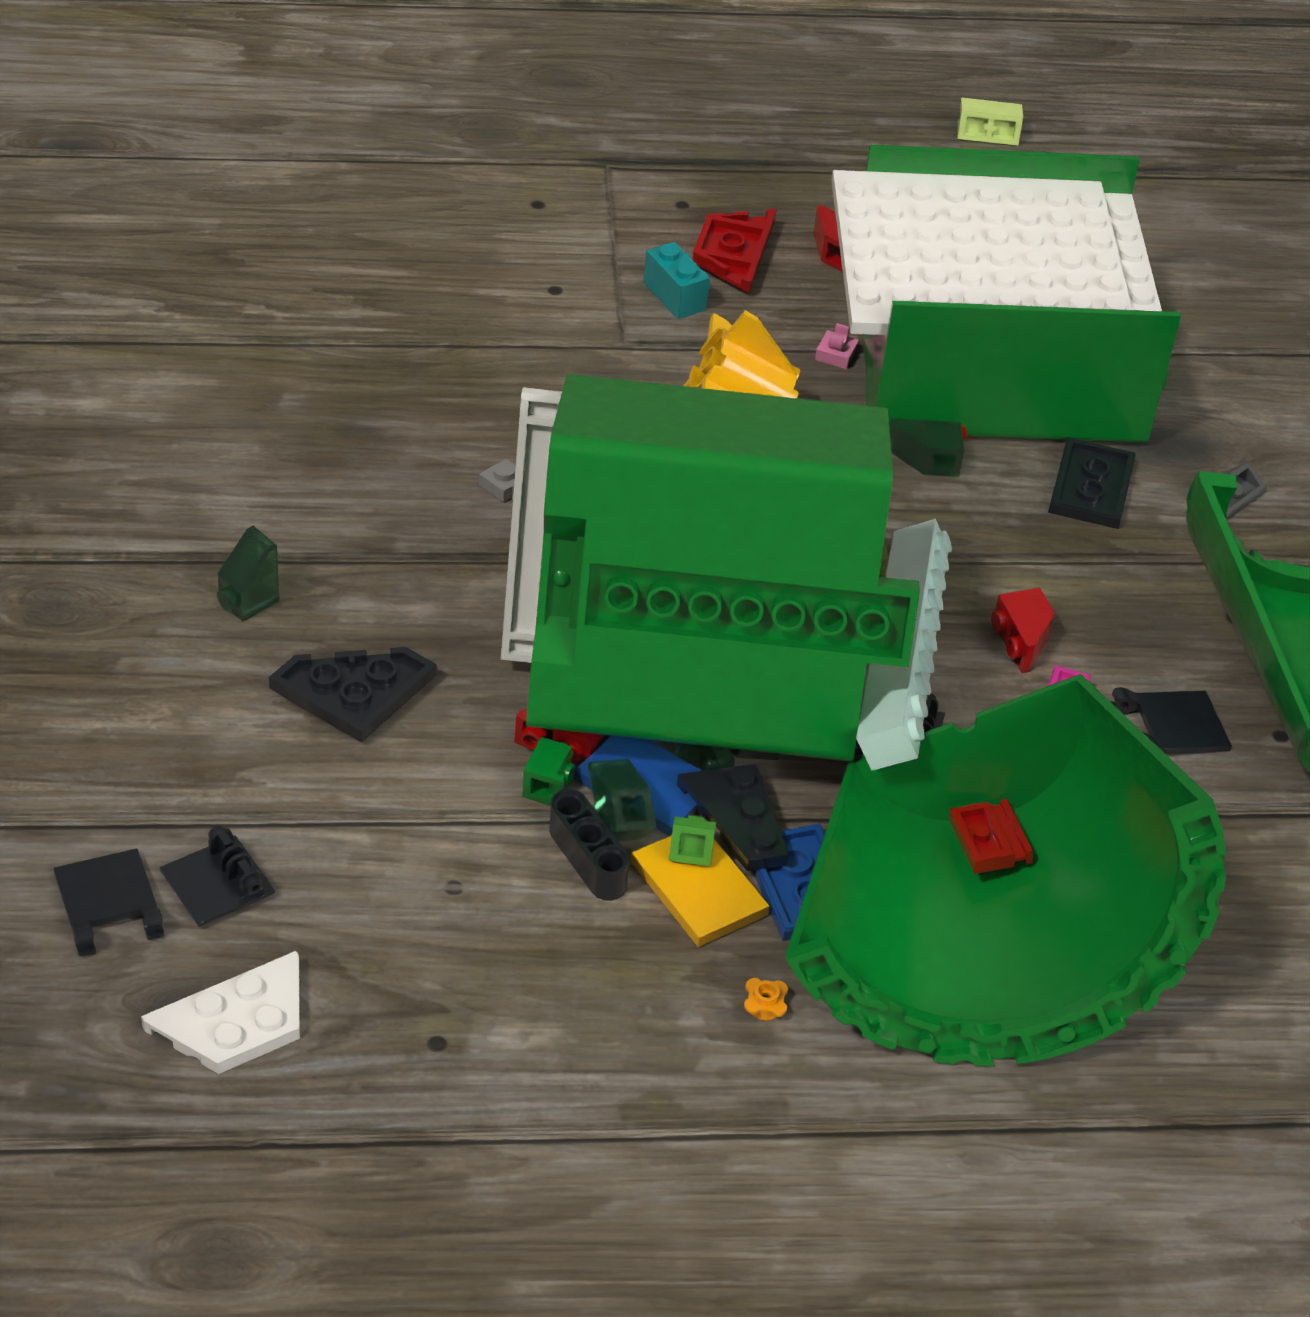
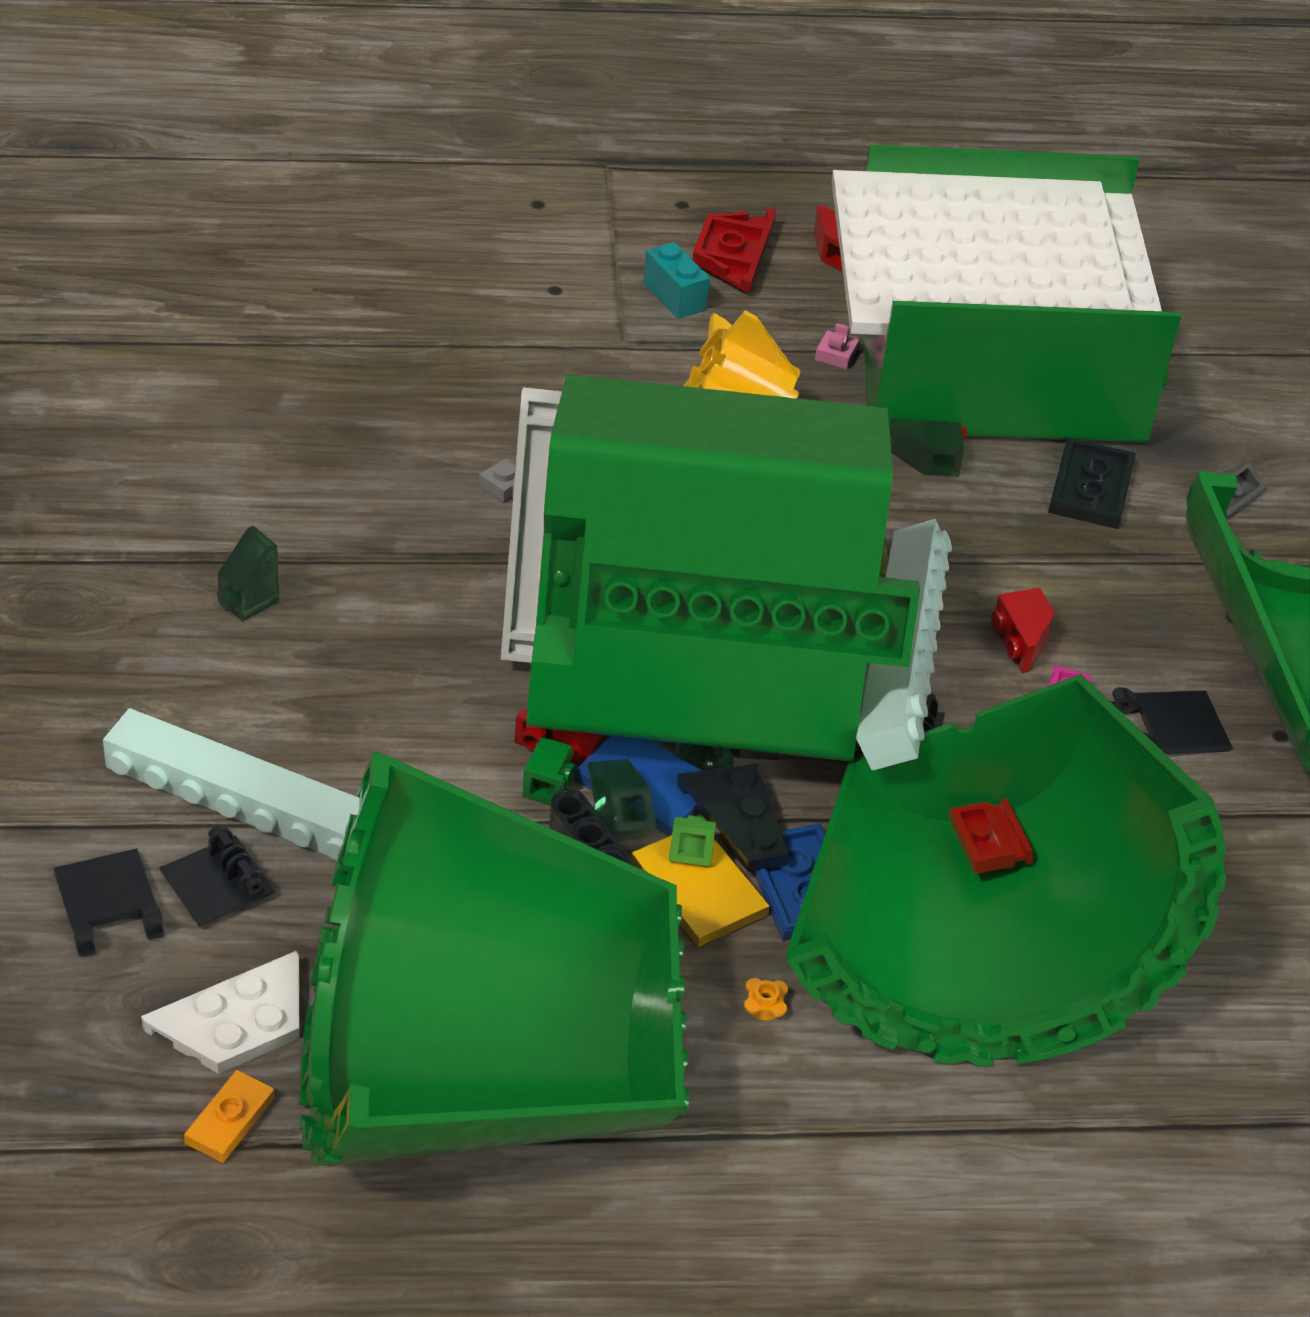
black plate [269,647,437,742] -> none
yellowish green hinge [957,98,1023,146] -> none
none -> light aqua brick [103,708,360,861]
none -> light orange plate [184,1070,275,1163]
none -> green cone [299,752,690,1166]

